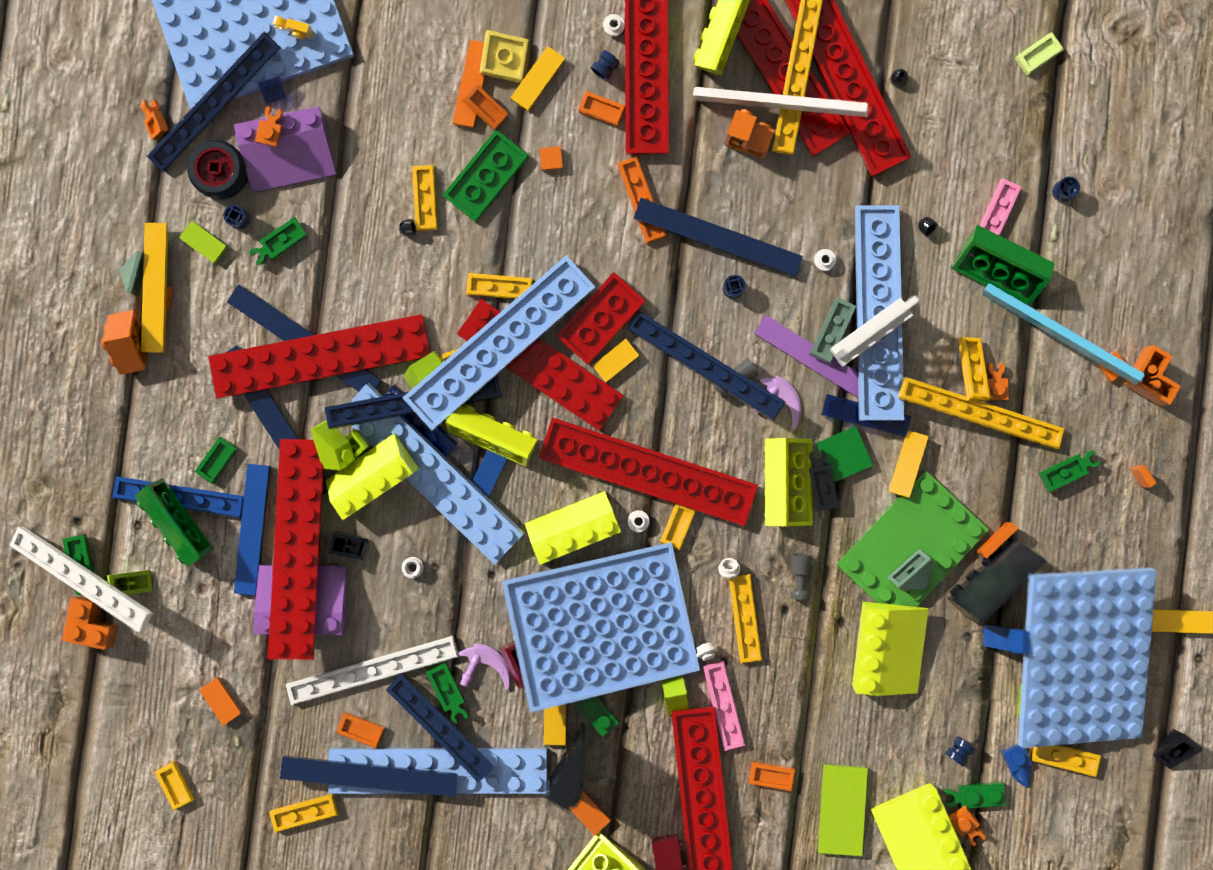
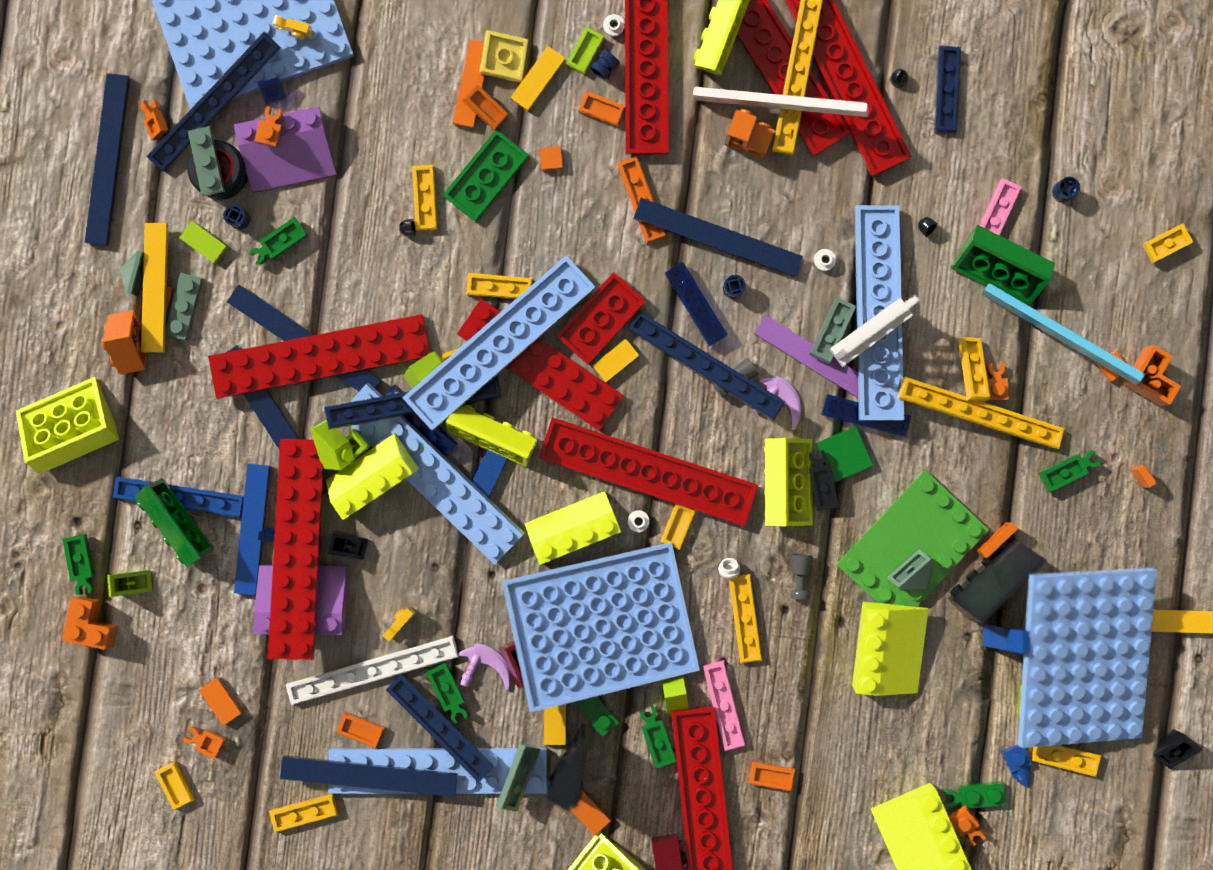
white tile [10,526,153,633] -> none
green tile [195,436,239,484] -> none
white plate [402,557,424,579] -> none
white plate [696,642,718,661] -> none
lime tile [818,764,868,856] -> none
yellow tile [888,430,929,498] -> none
dark blue wheel [945,736,976,767] -> none
yellowish green tile [1015,32,1064,75] -> none
none -> neon yellow slope [16,377,119,474]
none -> dark blue tile [85,73,130,246]
none -> sand green plate [166,273,204,341]
none -> orange plate [183,726,226,759]
none -> sand green plate [188,126,225,196]
none -> clear blue plate [258,527,275,542]
none -> yellow plate [382,607,416,641]
none -> sand green plate [496,743,541,811]
none -> lime tile [566,26,605,76]
none -> green plate [640,706,676,769]
none -> clear blue plate [664,262,728,347]
none -> dark blue tile [934,46,961,134]
none -> yellow plate [1142,223,1193,263]

